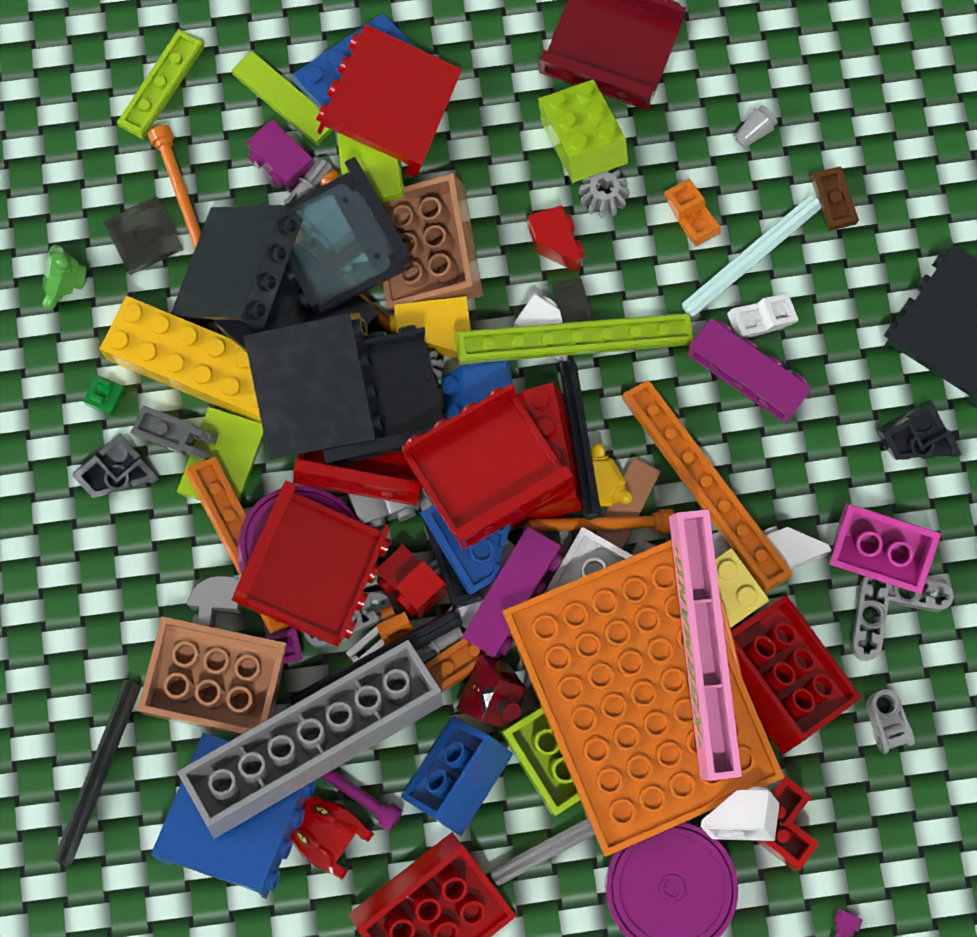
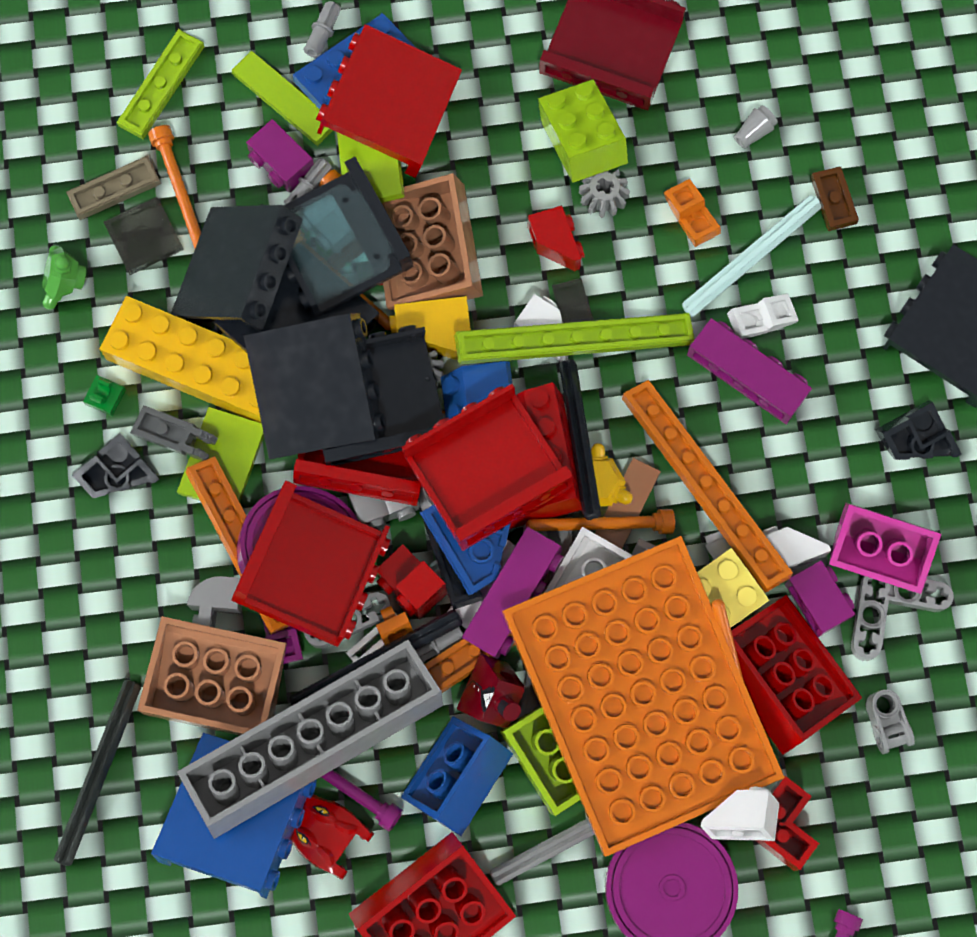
bright pink brick [669,509,742,781] -> none
none -> dark tan tile [66,155,161,220]
none -> light grey axle [303,1,341,58]
none -> magenta brick [784,560,855,637]

